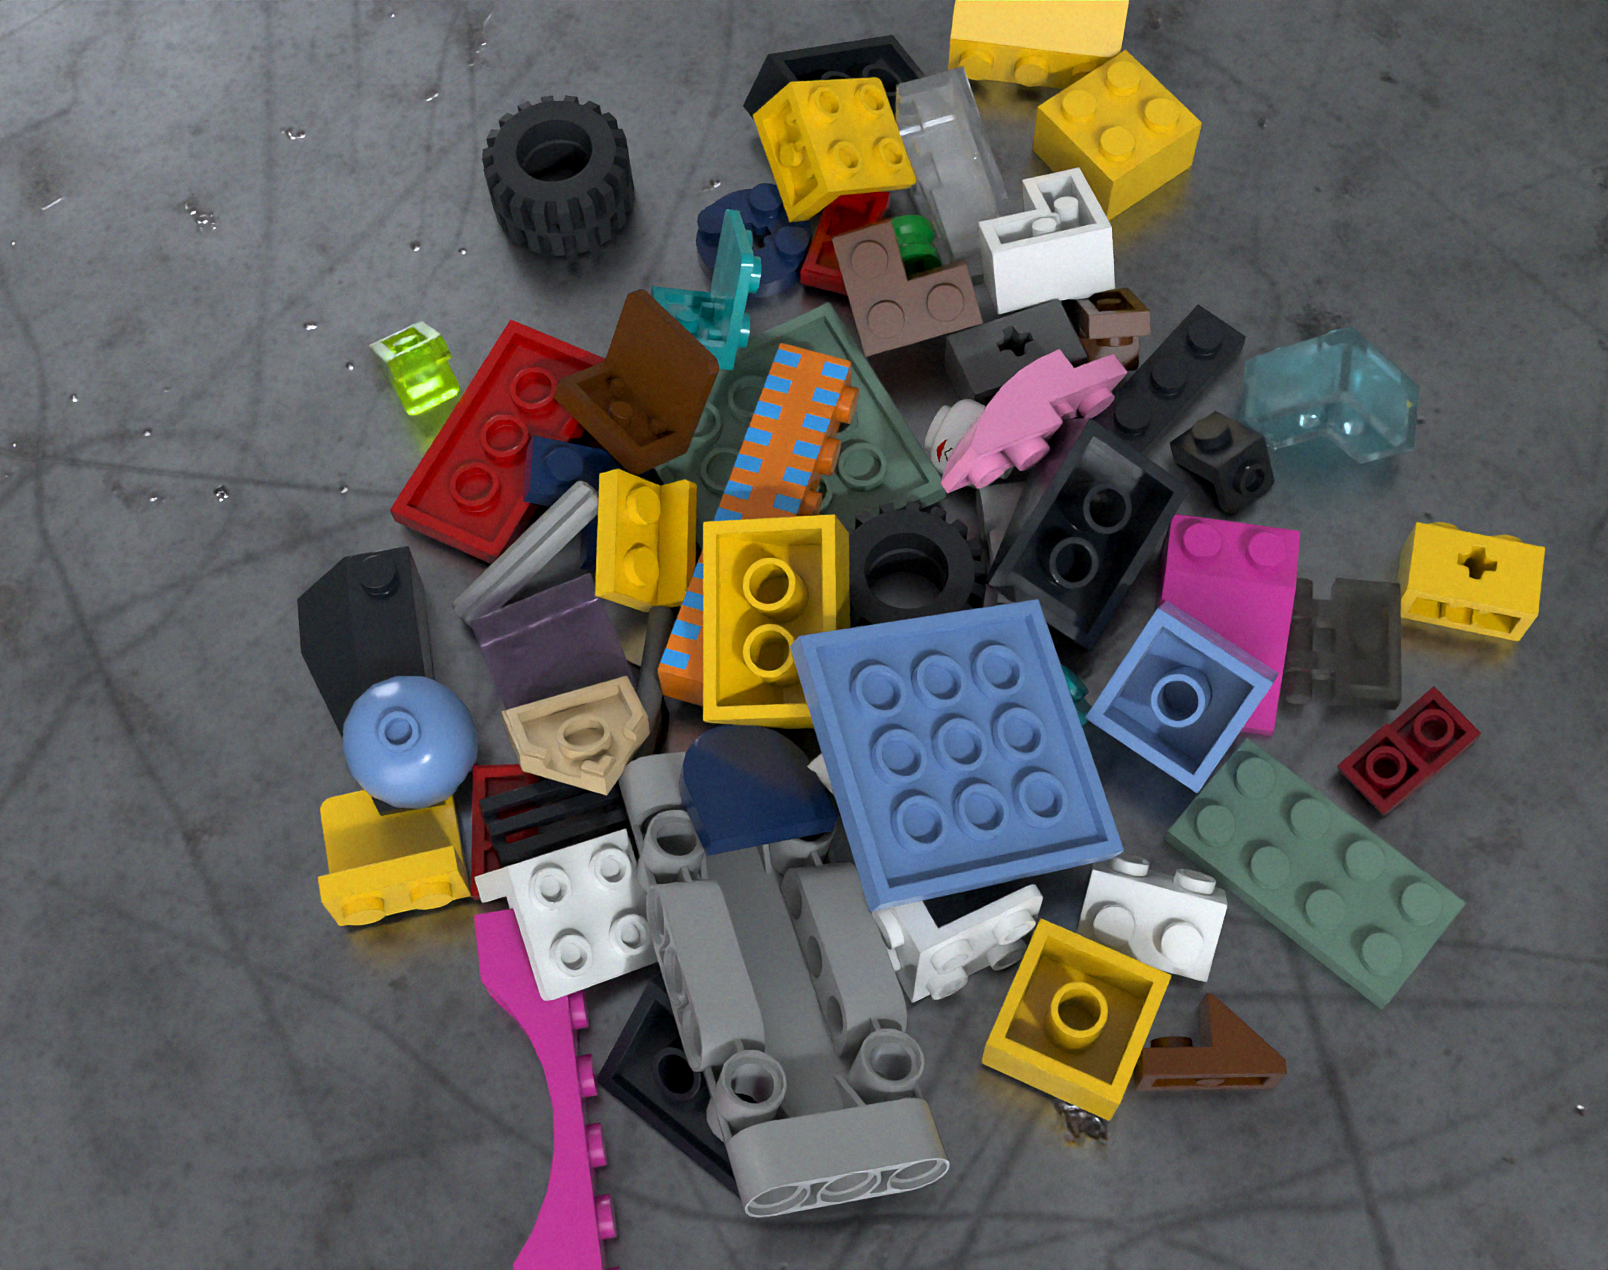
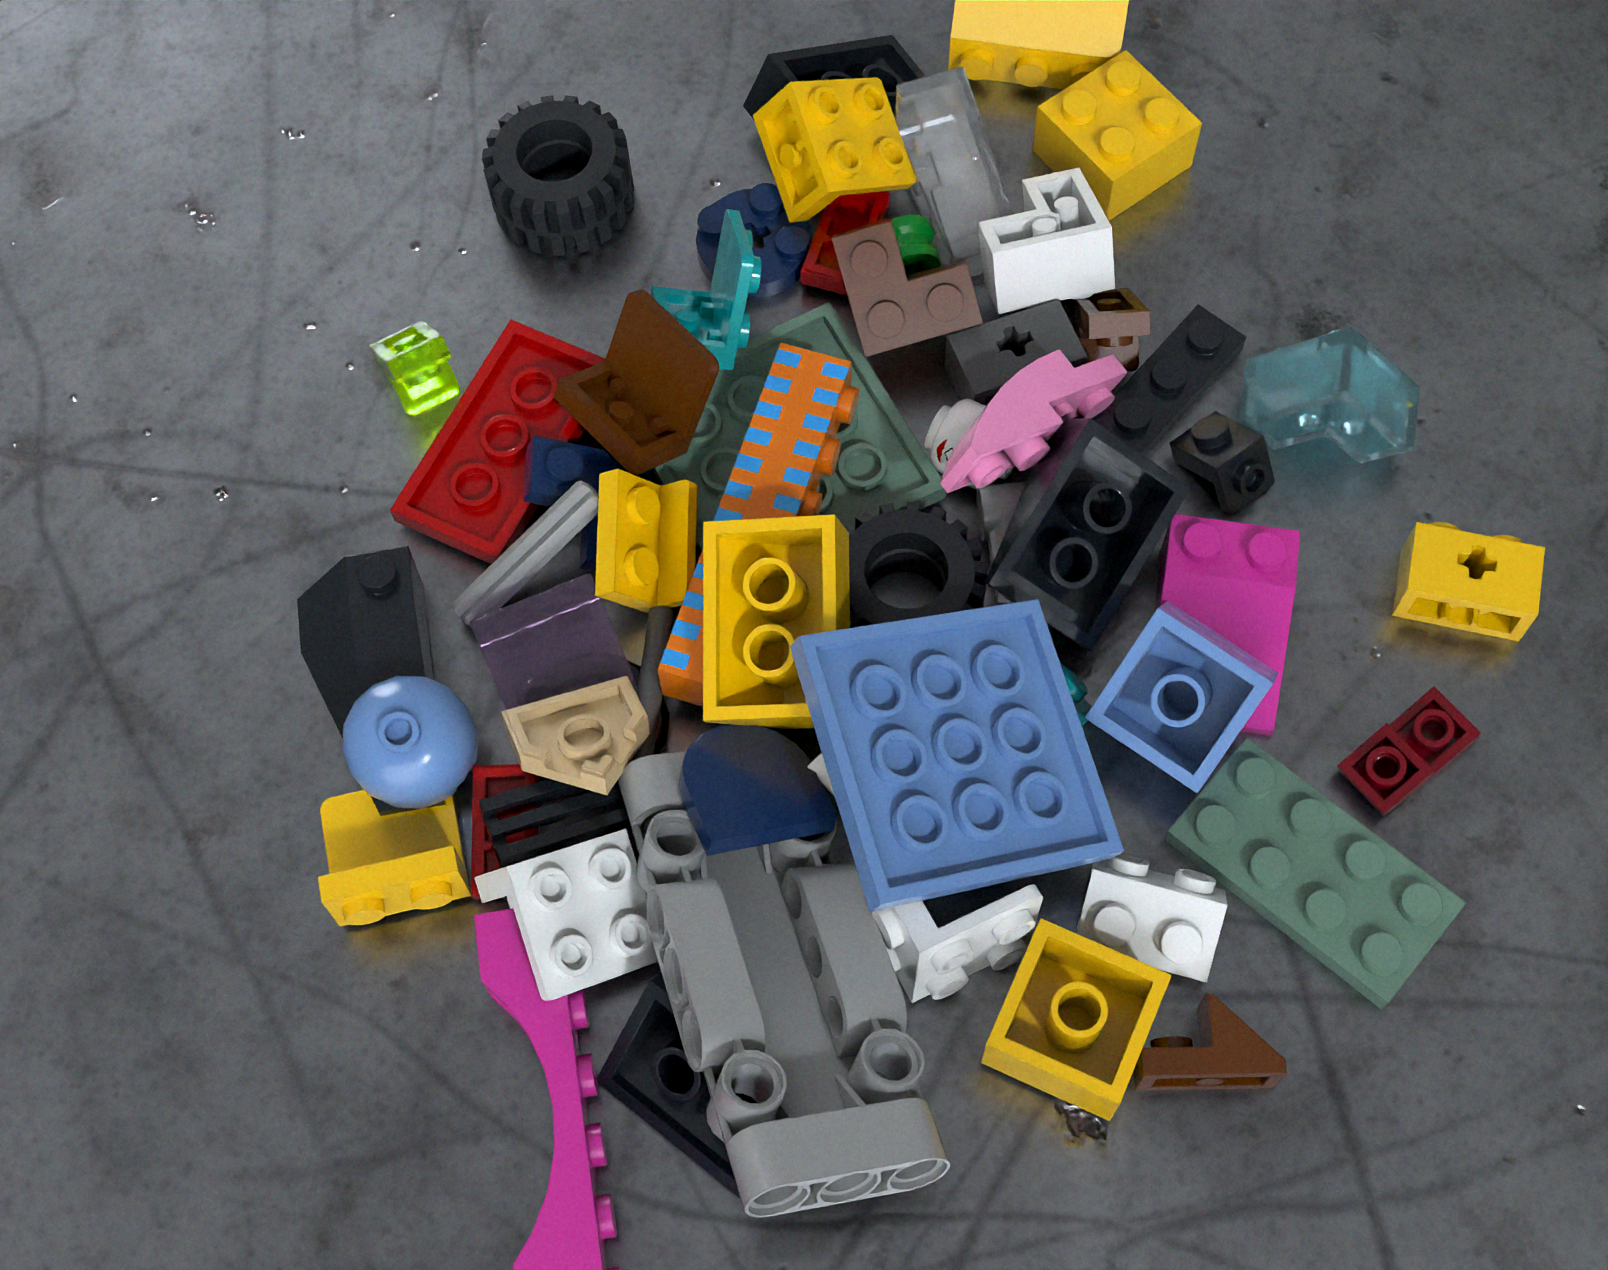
clear smoke plate [1282,578,1402,710] -> none

